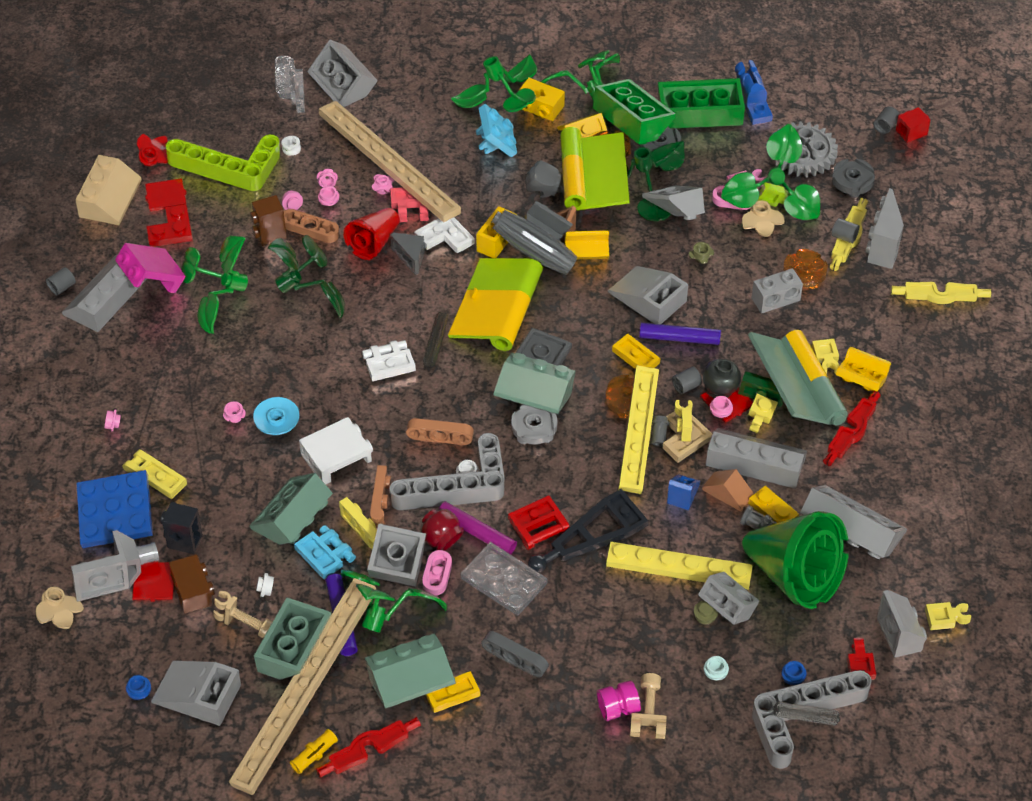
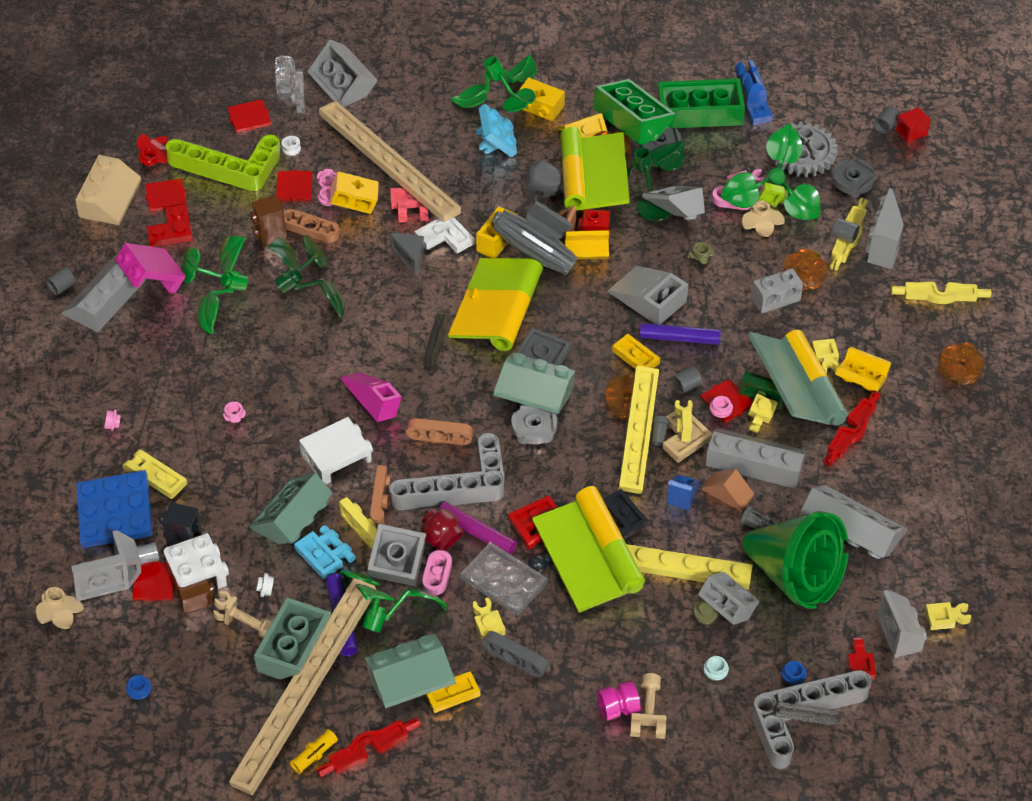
light grey slope [151,661,241,726] -> none
medium azure dish [253,397,299,435] -> none
bright pink plate [282,191,303,210] -> none
red cone [343,208,400,260] -> none
white plate [362,340,416,382] -> none
bright pink plate [372,174,394,194] -> none
white plate [456,460,479,474] -> none
green plant [541,50,620,102] -> none
pearl dark grey piece [703,359,741,398] -> none
yellow plate [748,486,799,523] -> none
none -> white bracket [164,533,229,589]
none -> red piece [227,99,271,133]
none -> red piece [276,169,313,202]
none -> yellow brick [330,171,378,214]
none -> dark pink slope [341,372,402,422]
none -> light yellow plate [473,598,505,640]
none -> lime door [532,486,645,613]
none -> red brick [578,210,610,231]
none -> clear orange plate [938,342,985,384]

